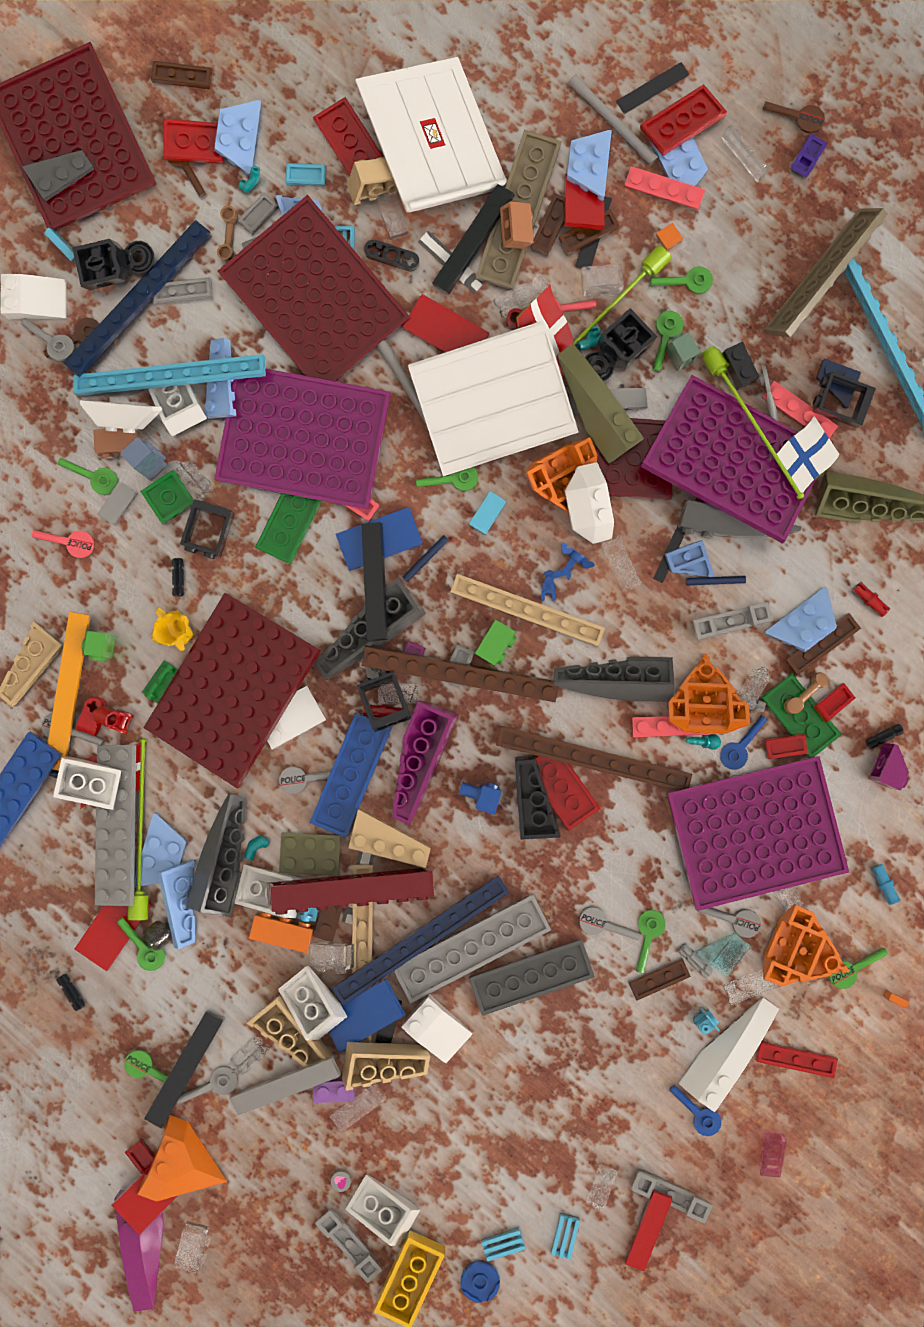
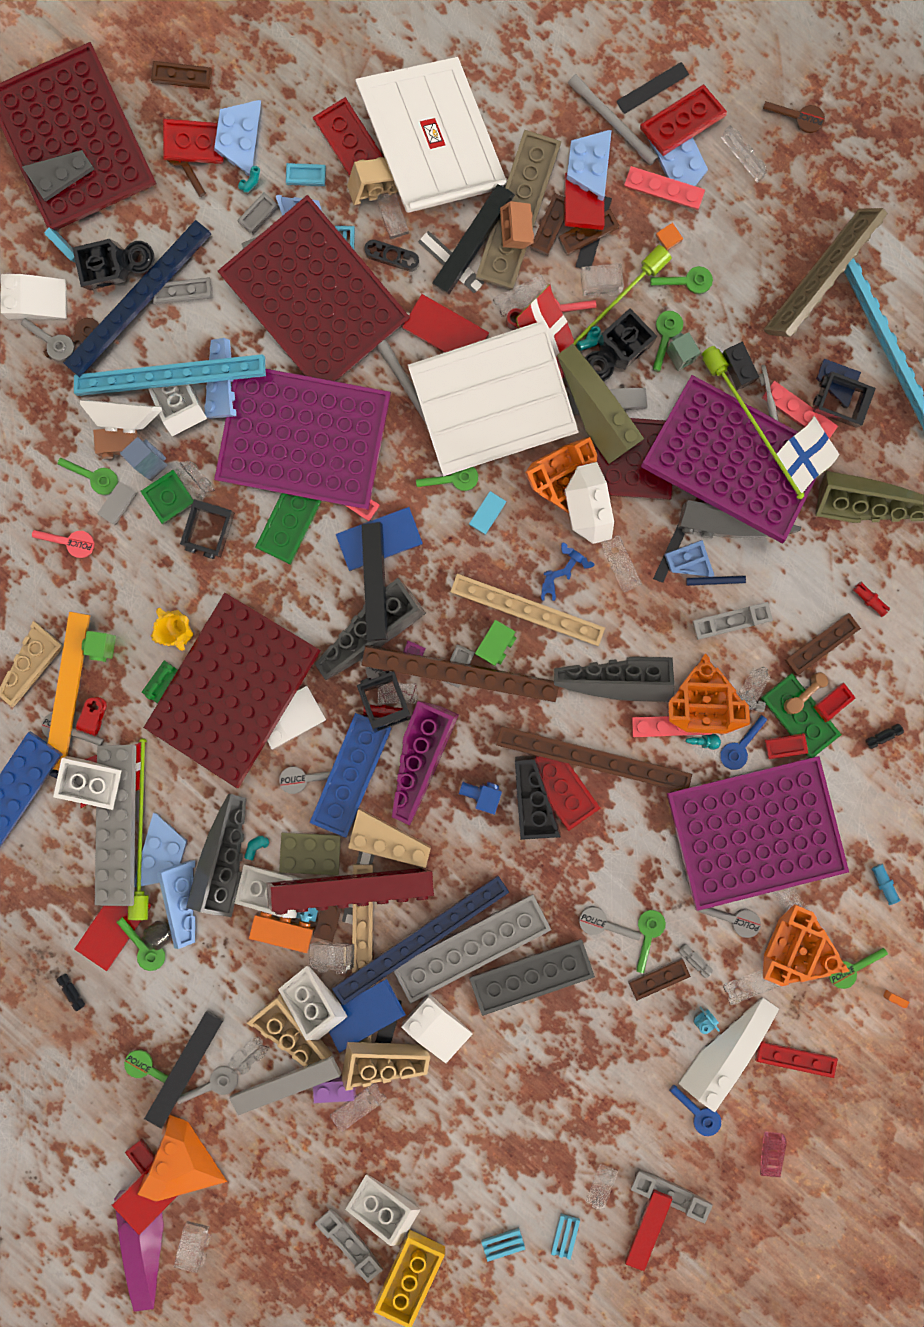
red piece [94,706,134,734] -> none
black axle [172,558,184,597] -> none
medium nougat bar [217,205,238,261] -> none
light grey tile [331,1170,351,1192] -> none
dark blue bar [403,535,449,582] -> none
blue tile [461,1260,500,1303] -> none
clear light blue wing [696,933,751,977] -> none
light blue wing [765,586,837,652] -> none
dark purple slope [790,134,828,178] -> none
magenta slope [868,743,909,791] -> none

